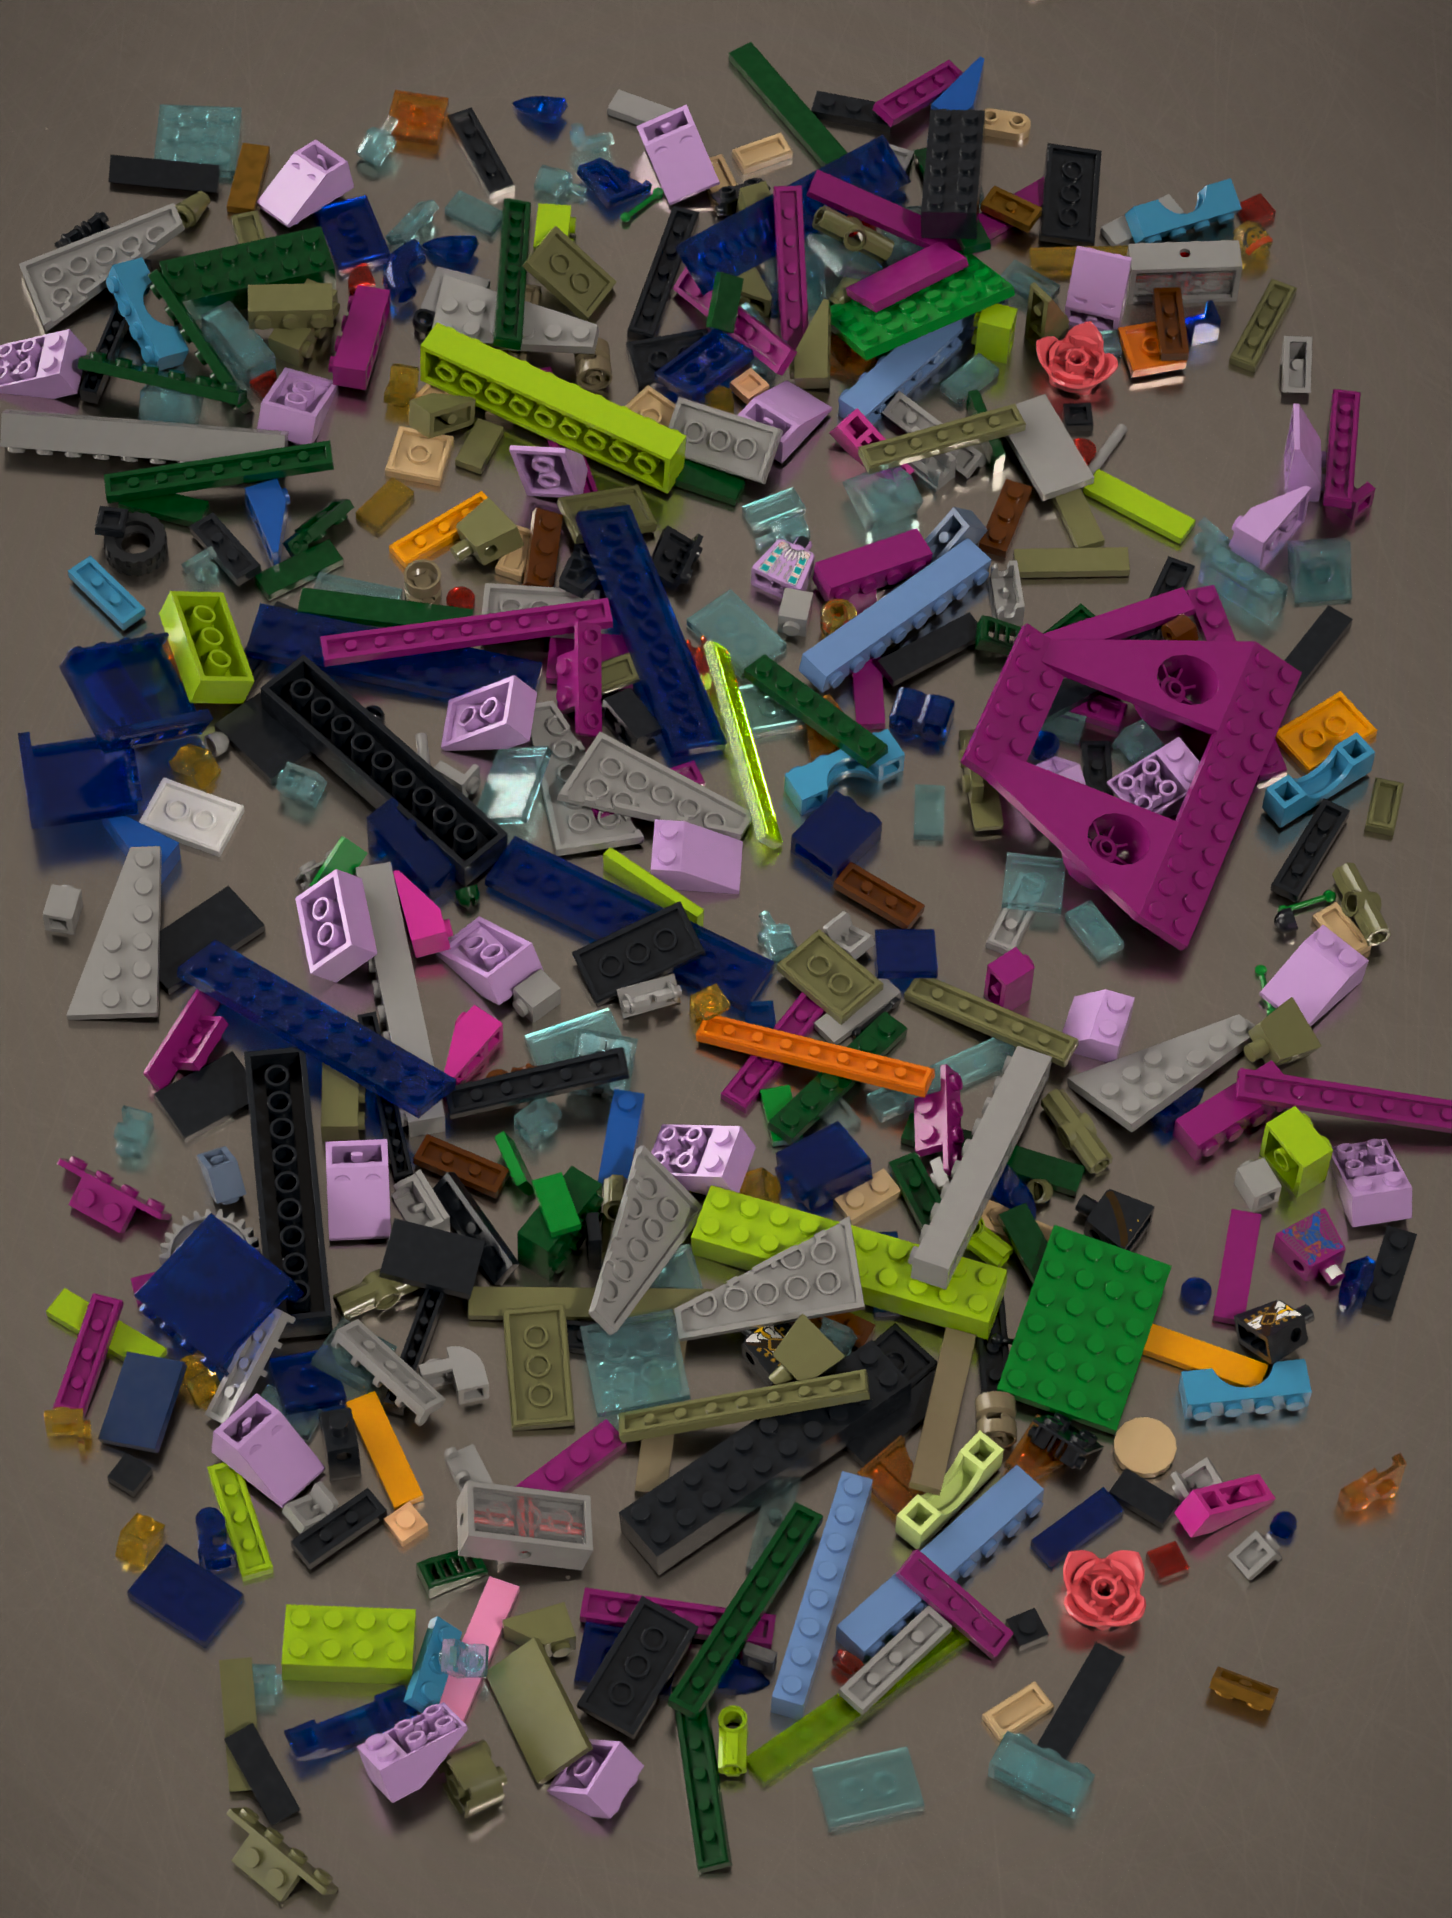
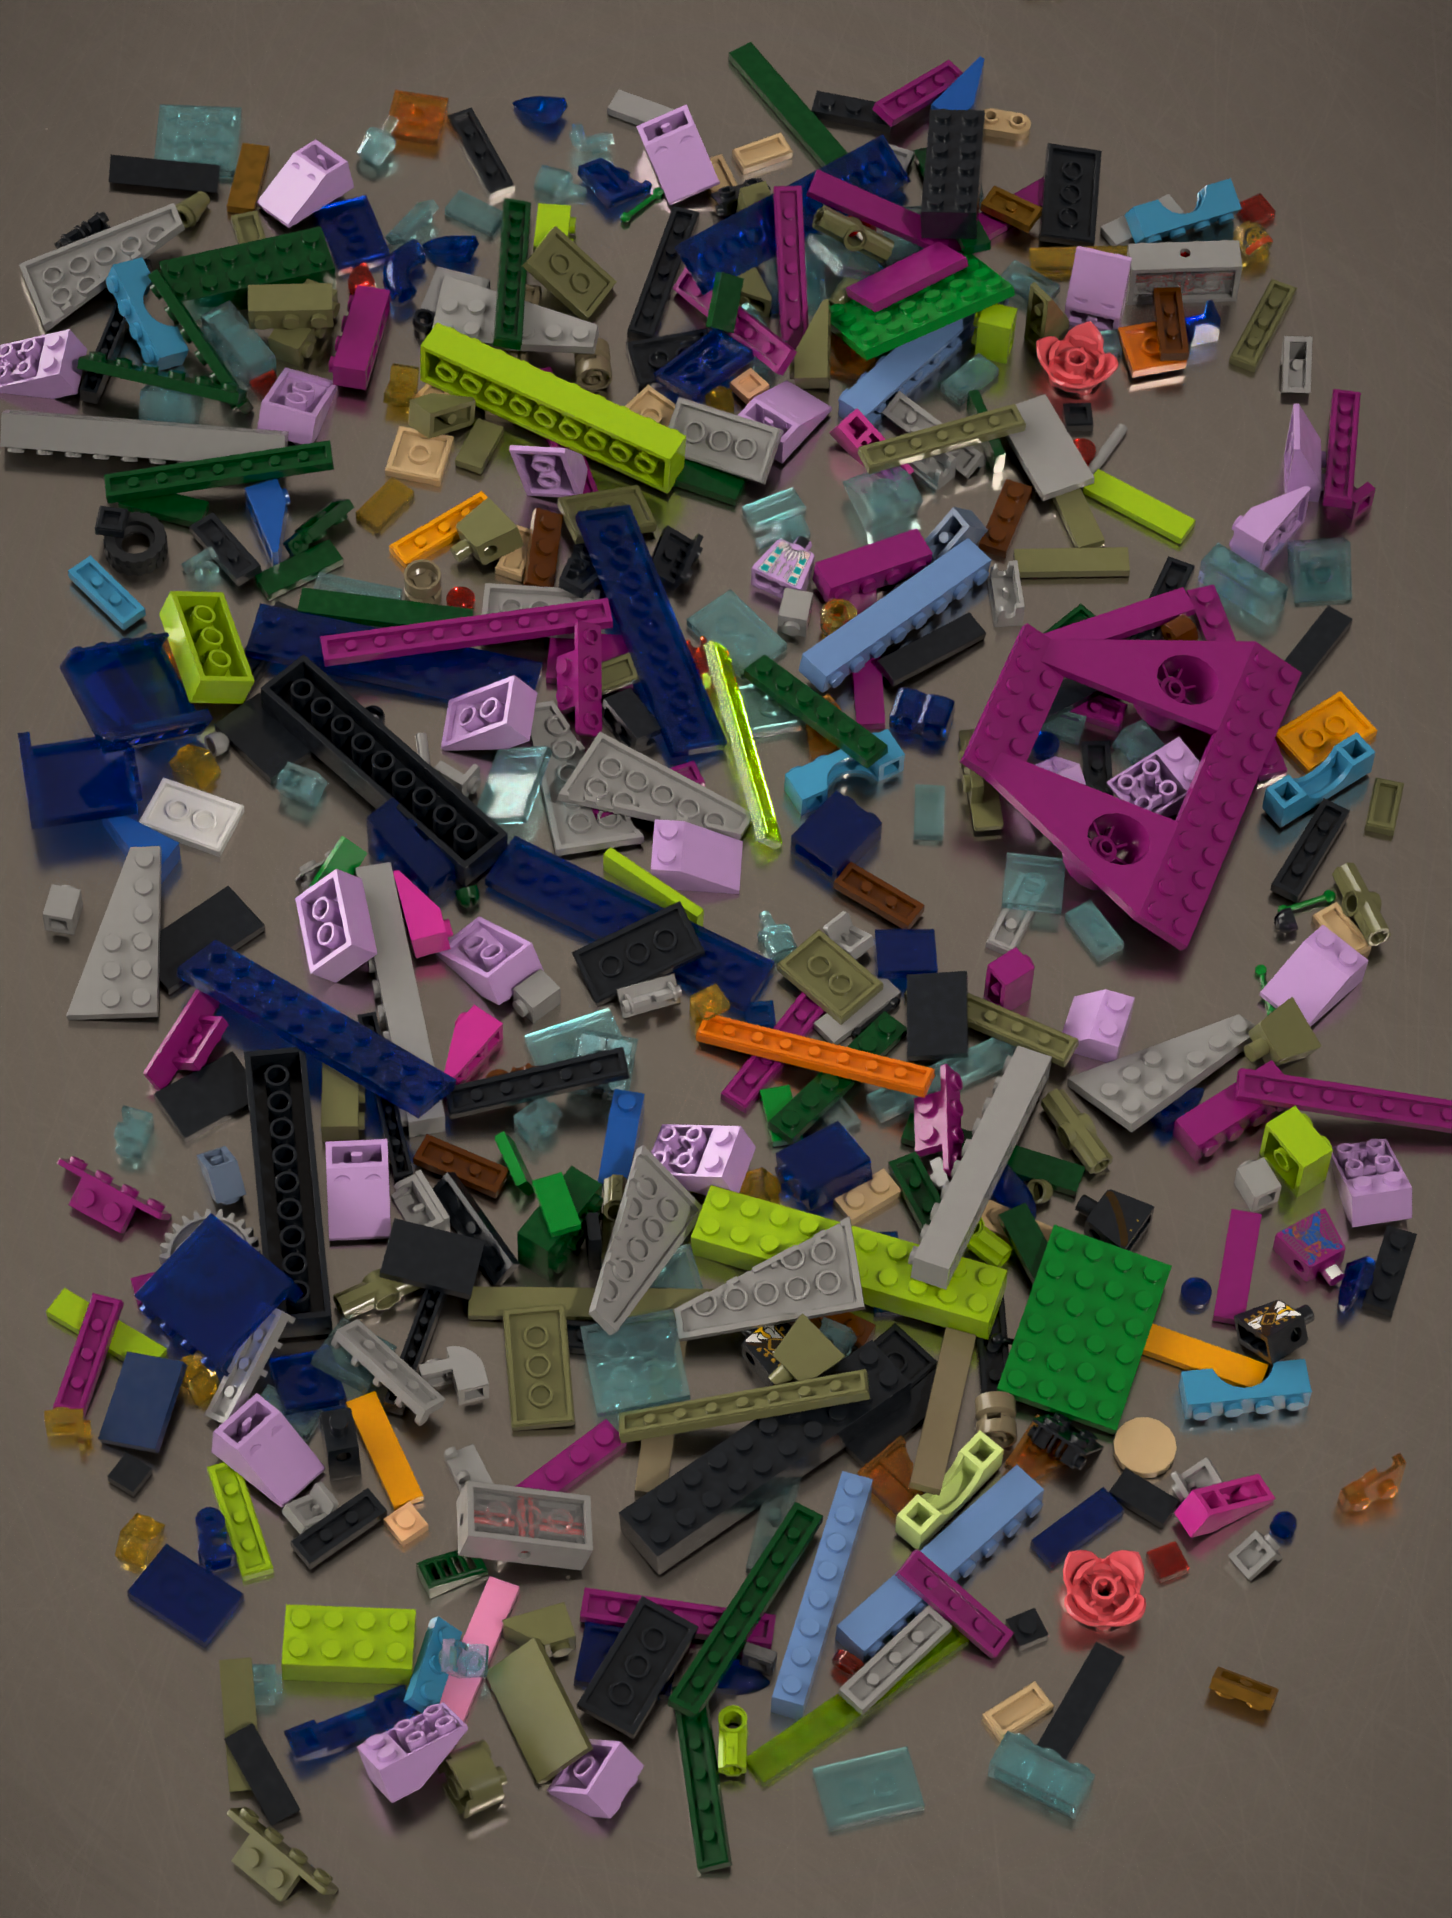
dark green slope [975,615,1021,655] -> none
clear light blue tile [1193,516,1231,555] -> none
none -> black tile [907,971,969,1061]

